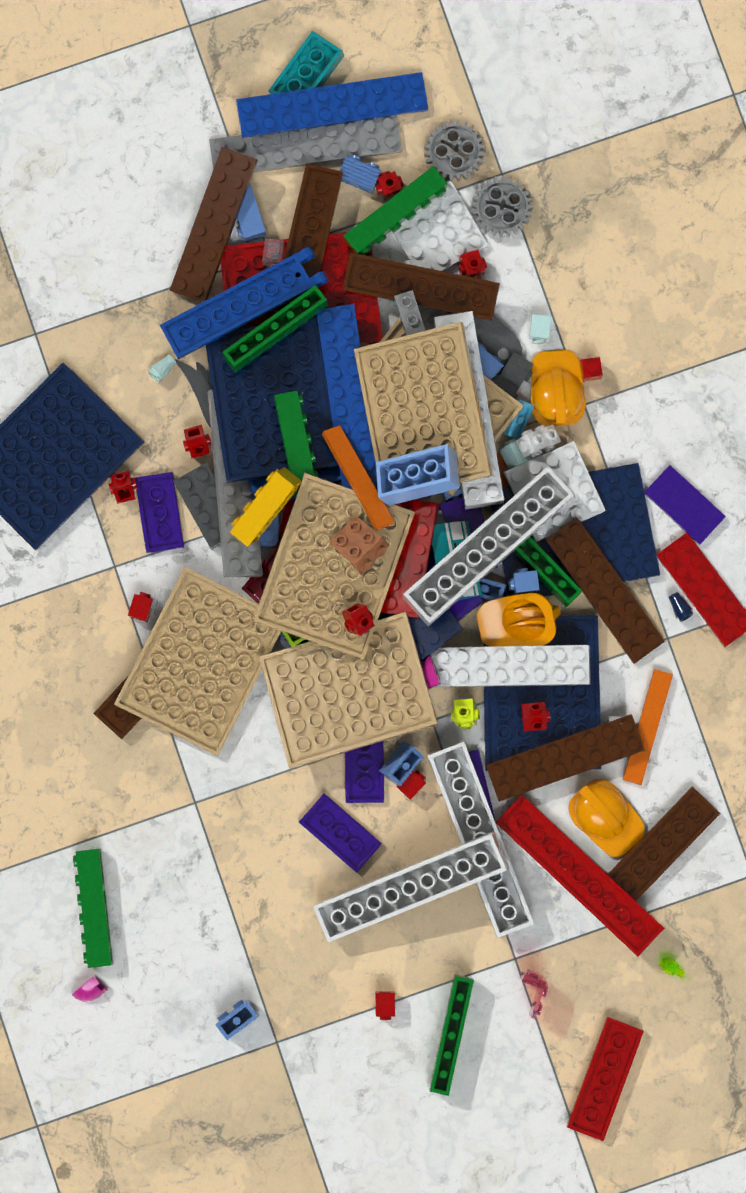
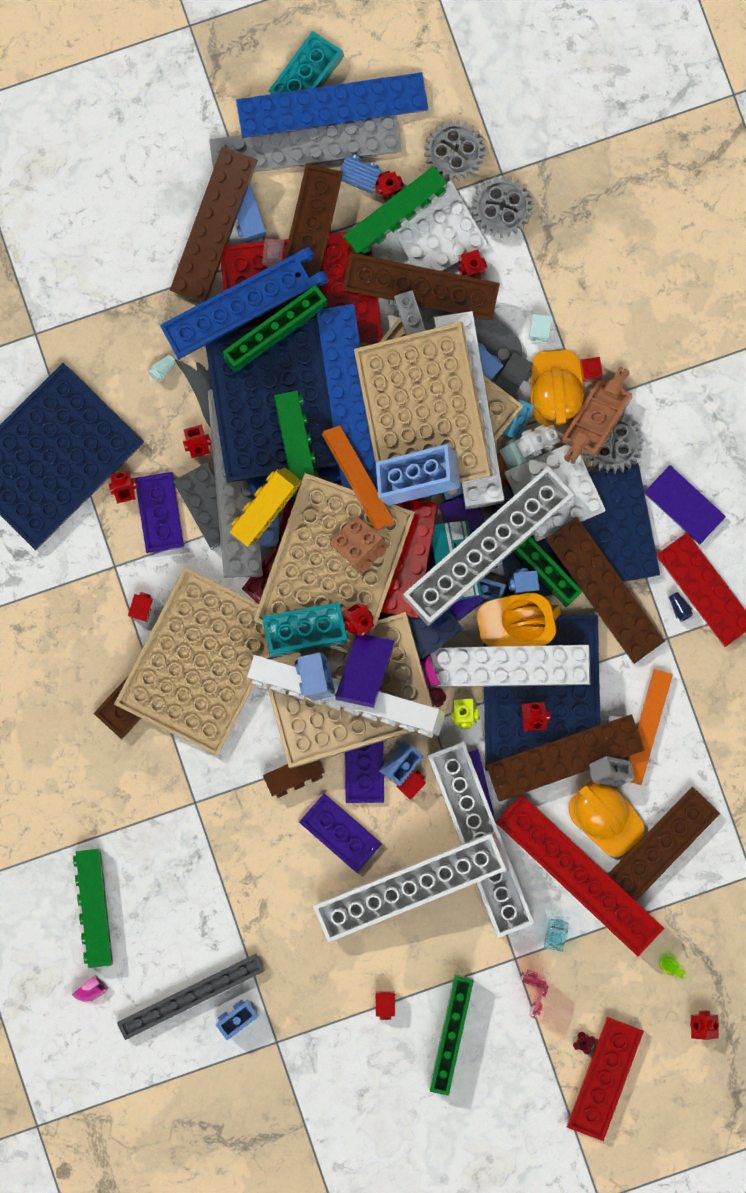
none -> dark grey plate [117,953,265,1040]
none -> white brick [247,655,445,738]
none -> teal slope [262,602,347,658]
none -> reddish brown brick [263,760,325,798]
none -> medium blue brick [296,652,336,701]
none -> dark purple tile [335,634,395,708]
none -> dark red plate [429,688,446,707]
none -> clear light blue bracket [544,919,568,952]
none -> nougat plate [562,367,632,464]
none -> dark red plate [573,1032,596,1054]
none -> light grey gear [583,415,644,474]
none -> light grey brick [589,756,635,787]
none -> red brick [690,1010,719,1040]

